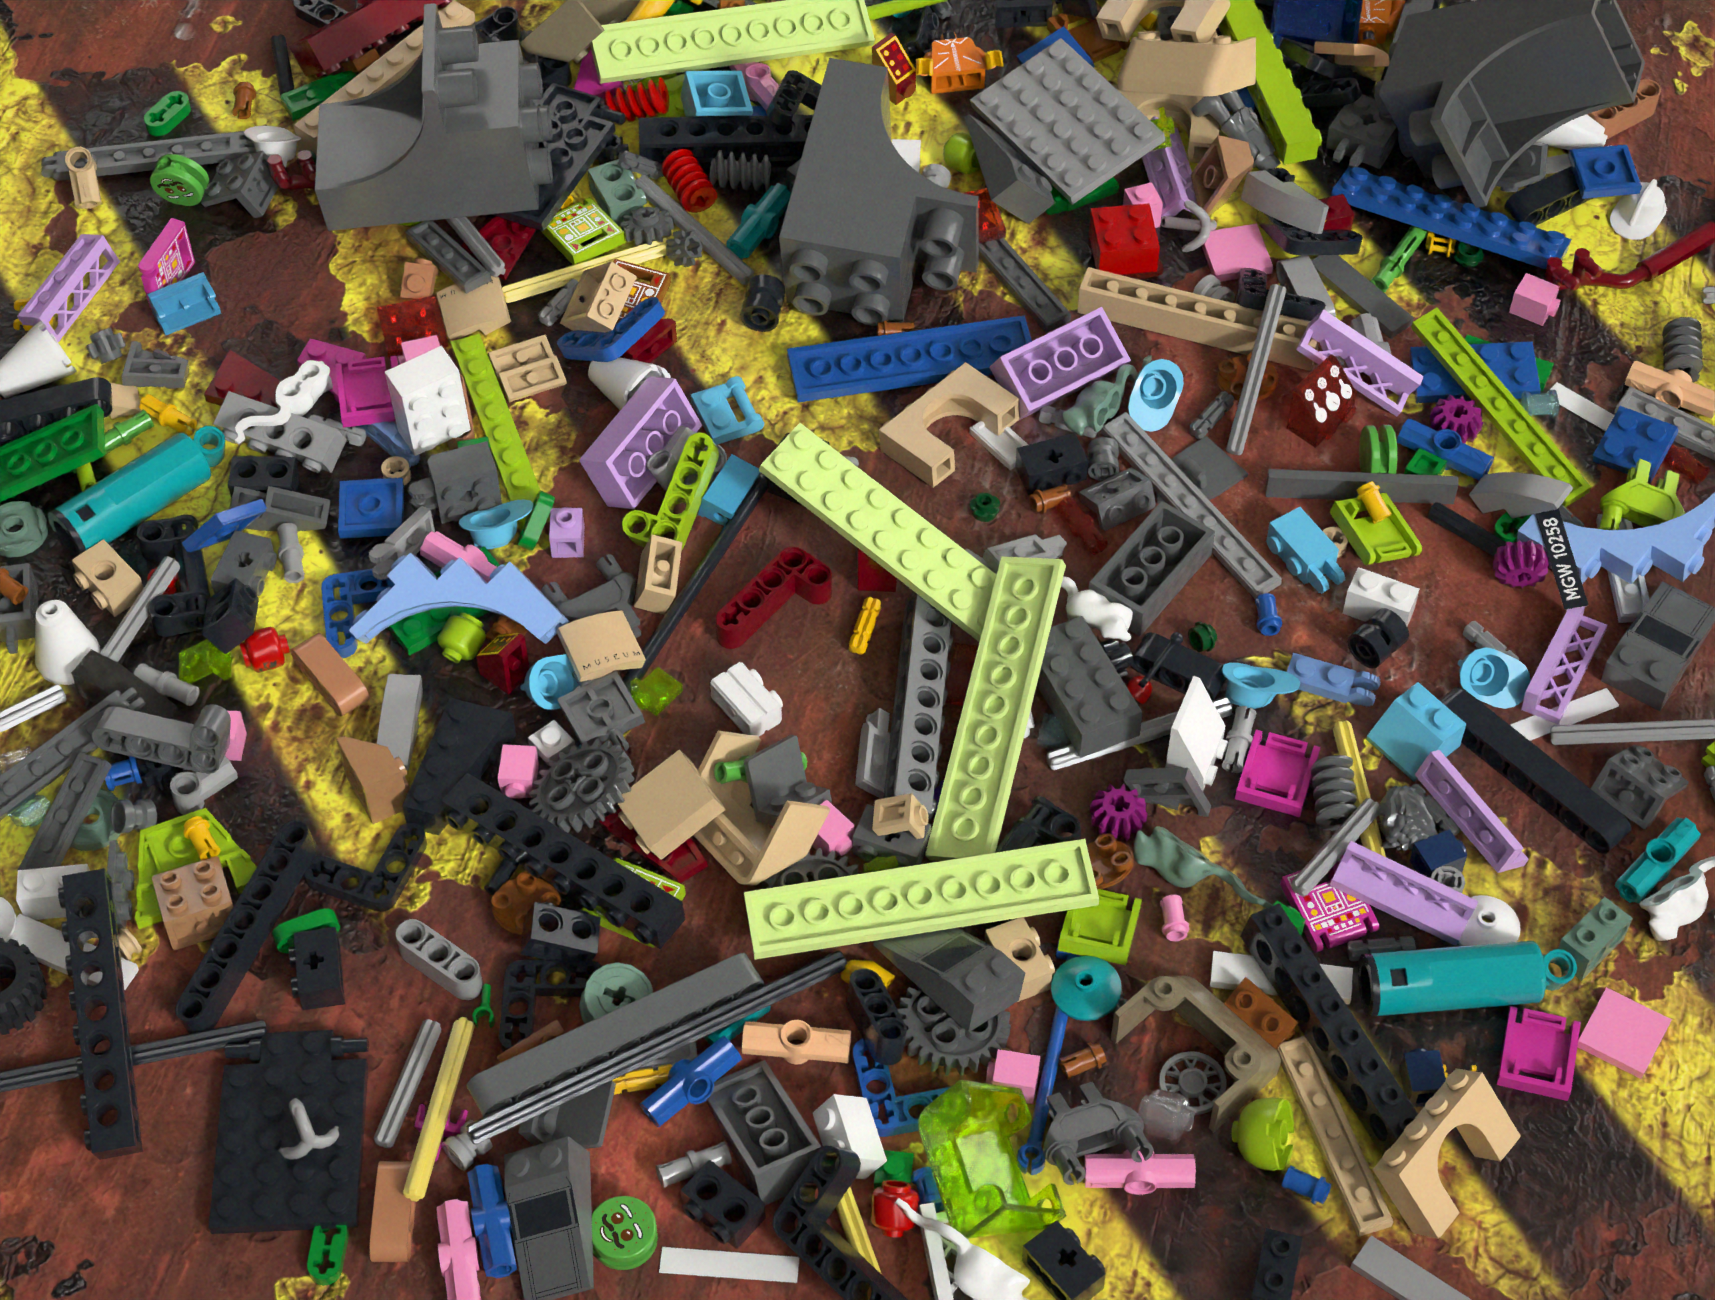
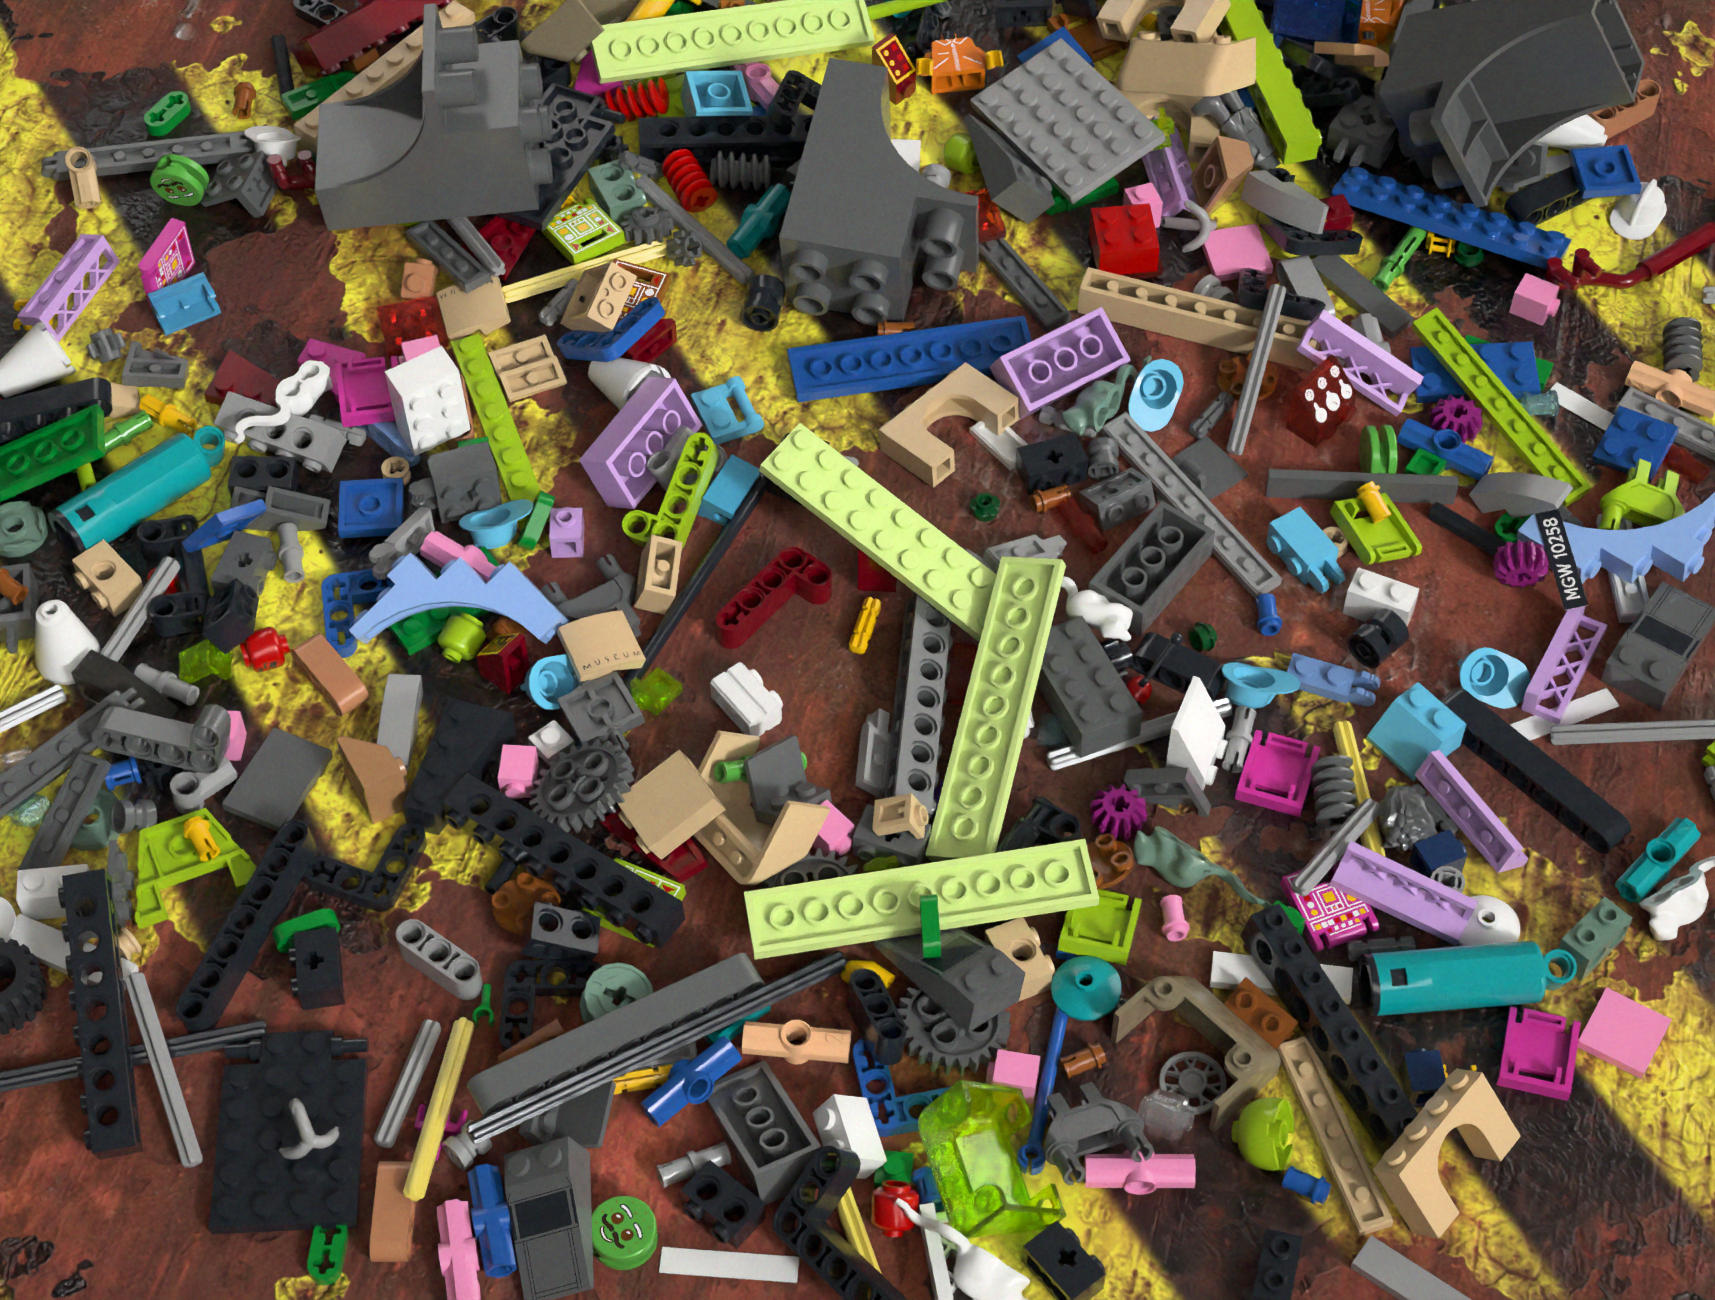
medium nougat bracket [152,856,234,951] -> none
light grey axle [1463,621,1519,660] -> none
dark grey bracket [1591,744,1689,829] -> none
none -> light grey axle [124,972,203,1168]
none -> dark grey tile [222,727,333,832]
none -> green beam [919,894,941,958]

